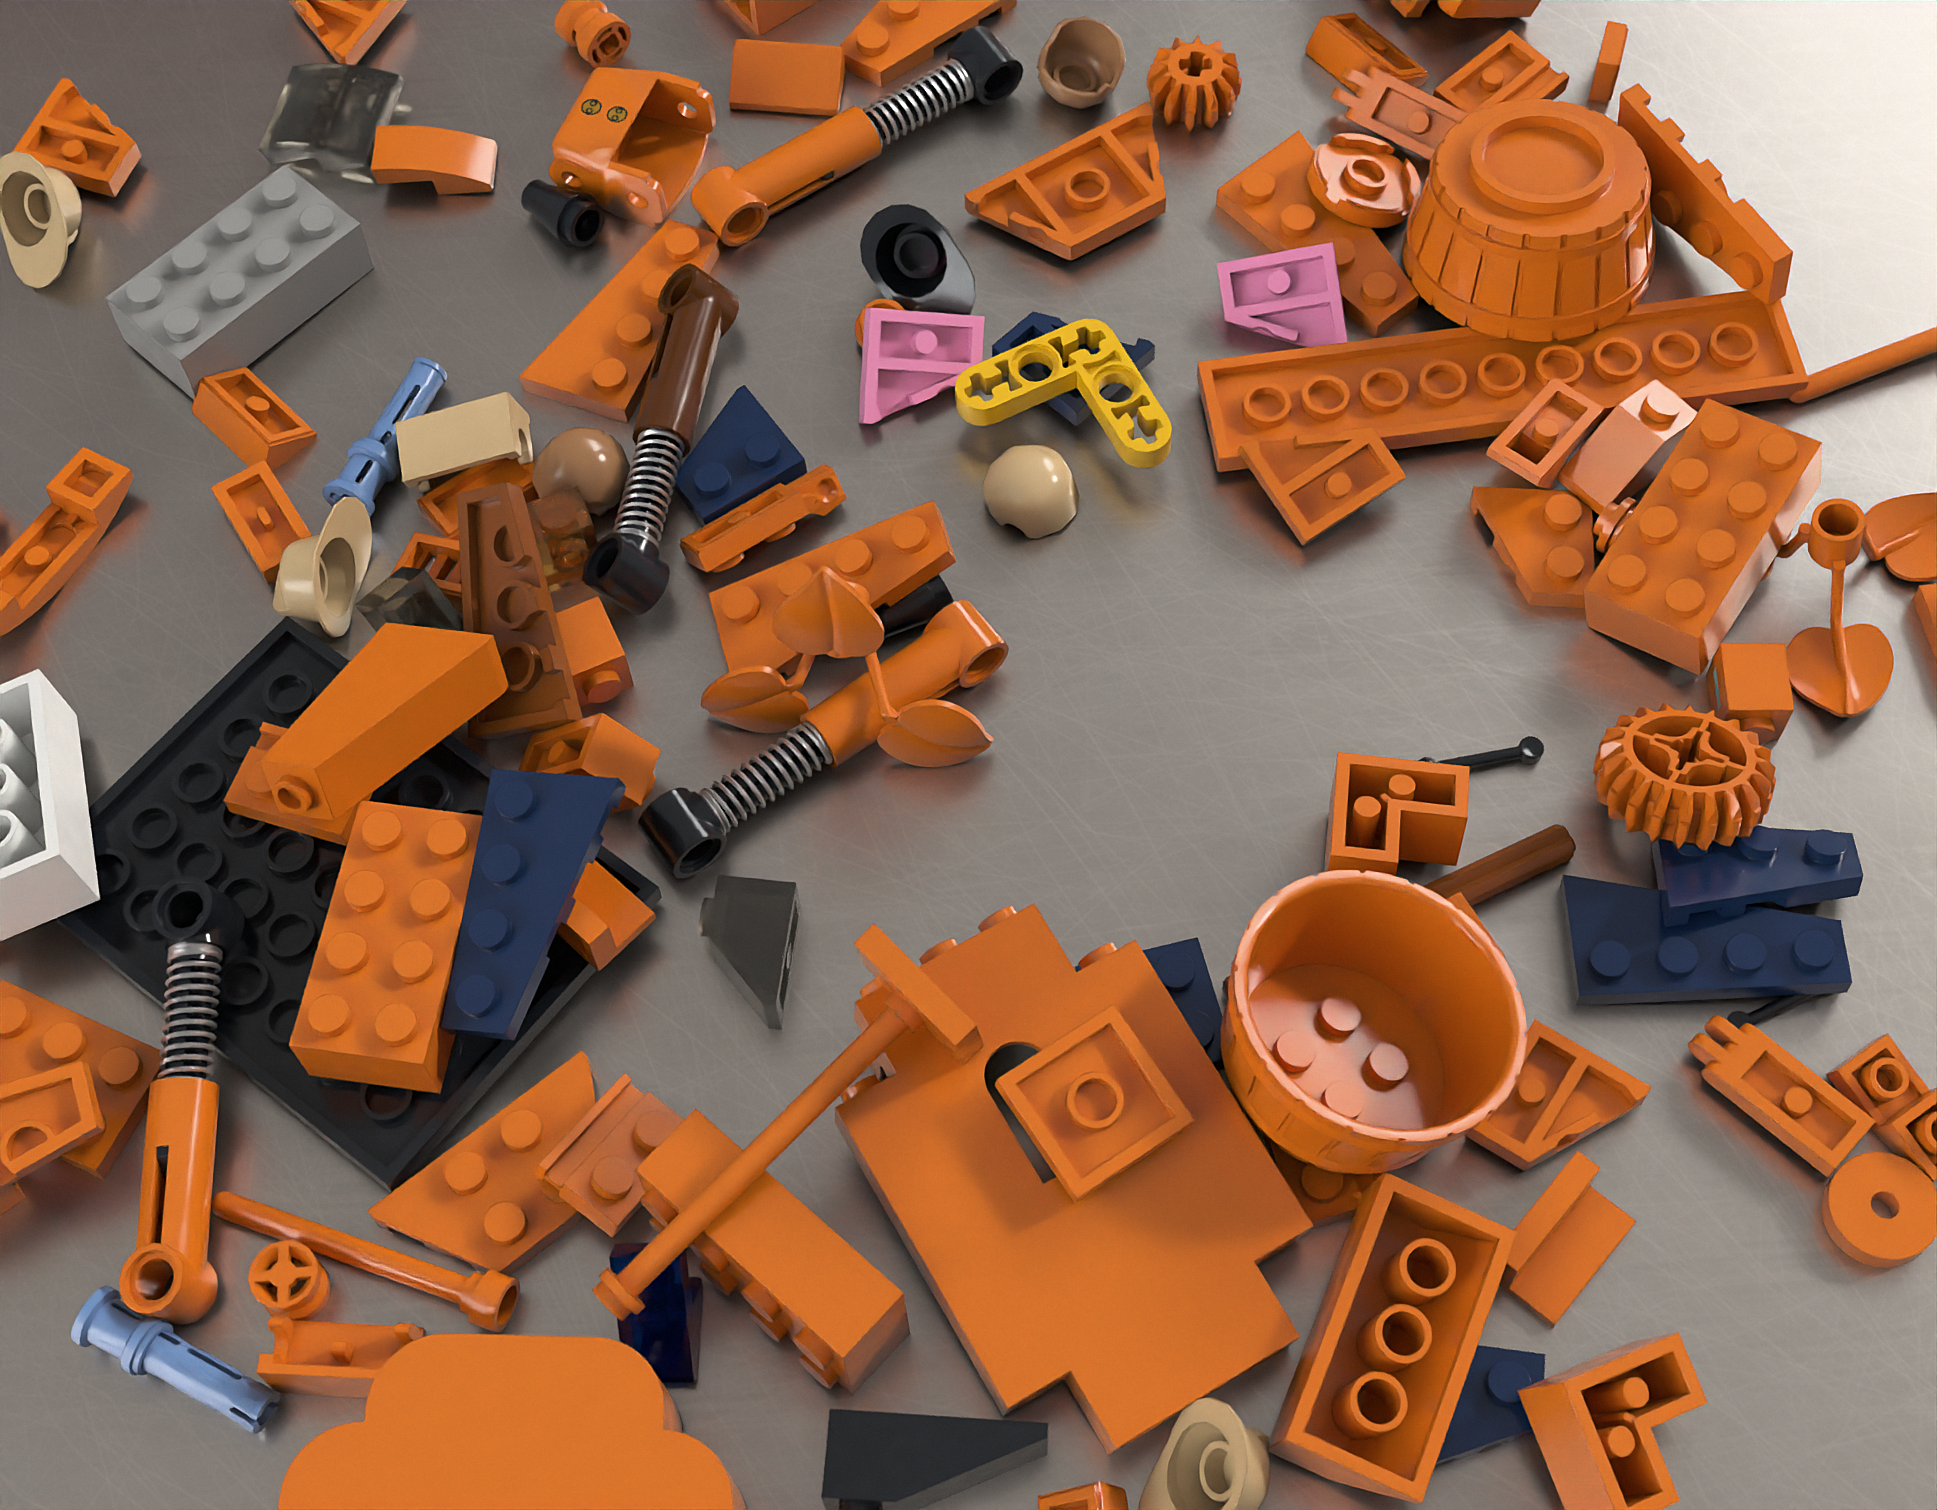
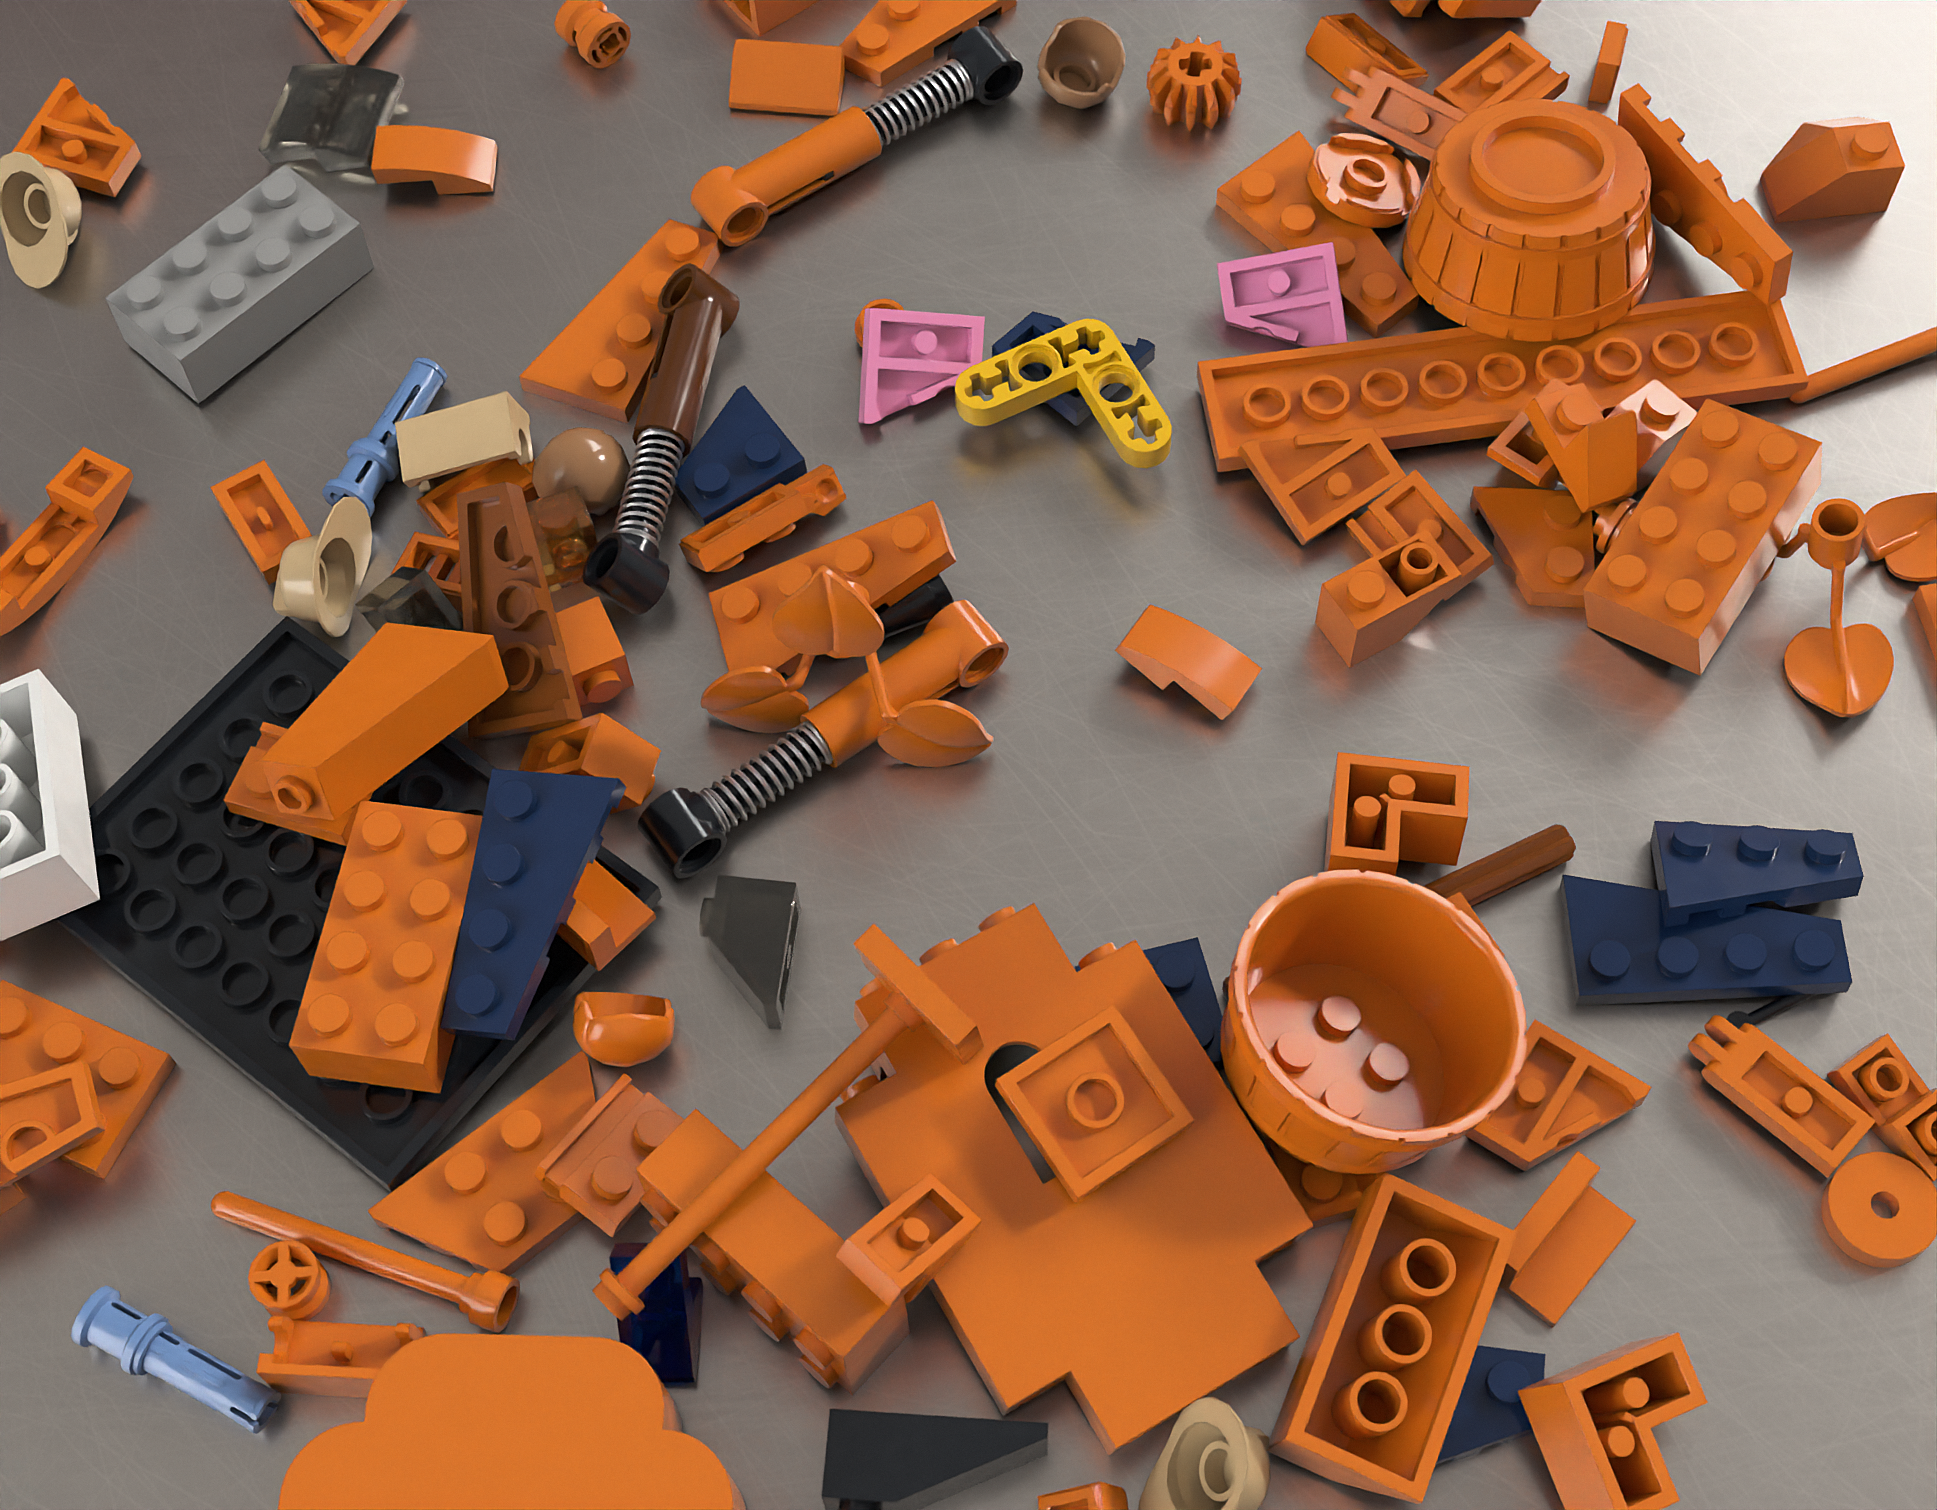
piece [119,875,245,1325] -> none
orange slope [192,367,317,472] -> none
black cone [521,179,604,247] -> none
orange piece [549,67,716,228] -> none
black piece [860,204,976,315] -> none
orange wing [964,102,1166,261] -> none
tan hair [981,445,1080,539] -> none
black hinge [1418,736,1544,768] -> none
orange gear [1593,703,1776,851] -> none
orange brick [1706,643,1794,745] -> none
none -> orange hair [572,992,675,1068]
none -> orange slope [836,1172,982,1307]
none -> orange slope [1115,605,1262,720]
none -> orange slope [1315,529,1462,668]
none -> orange plate [1345,469,1494,616]
none -> orange slope [1524,381,1637,513]
none -> orange slope [1760,116,1905,223]

